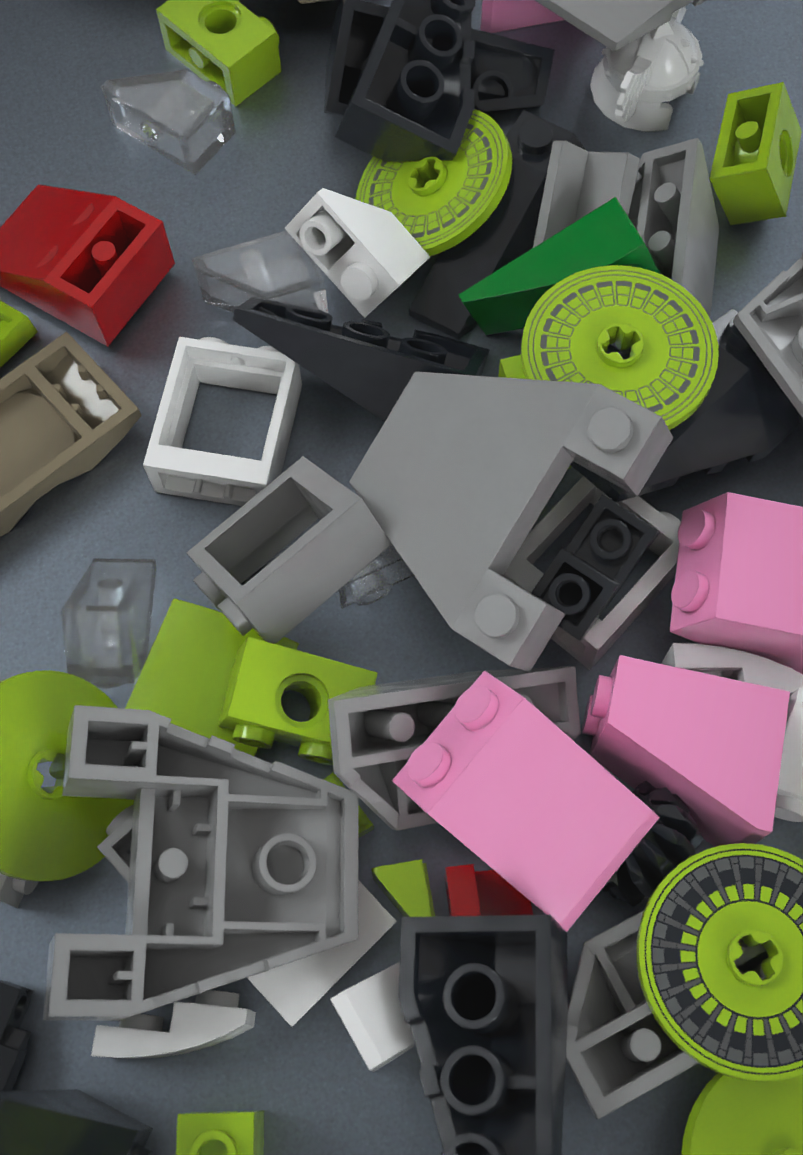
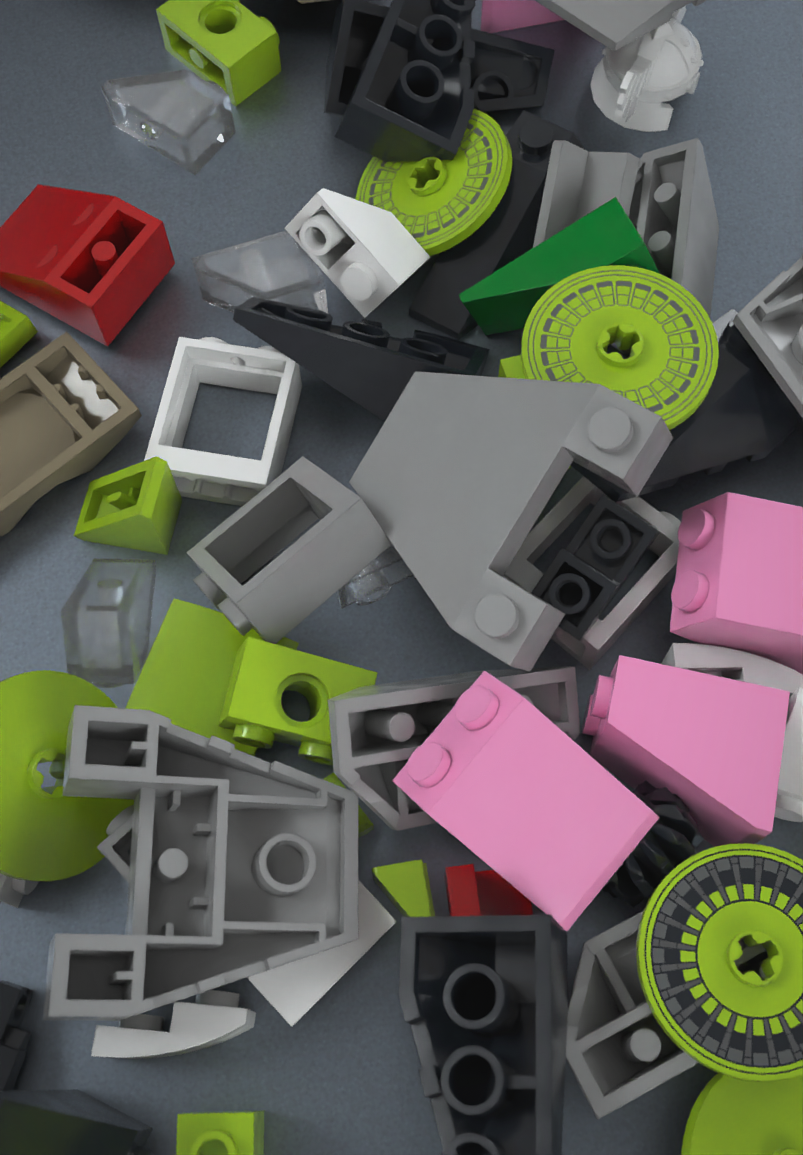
white slope [331,962,415,1072] -> none
lime brick [709,82,802,225] -> none
none -> lime slope [74,456,182,555]

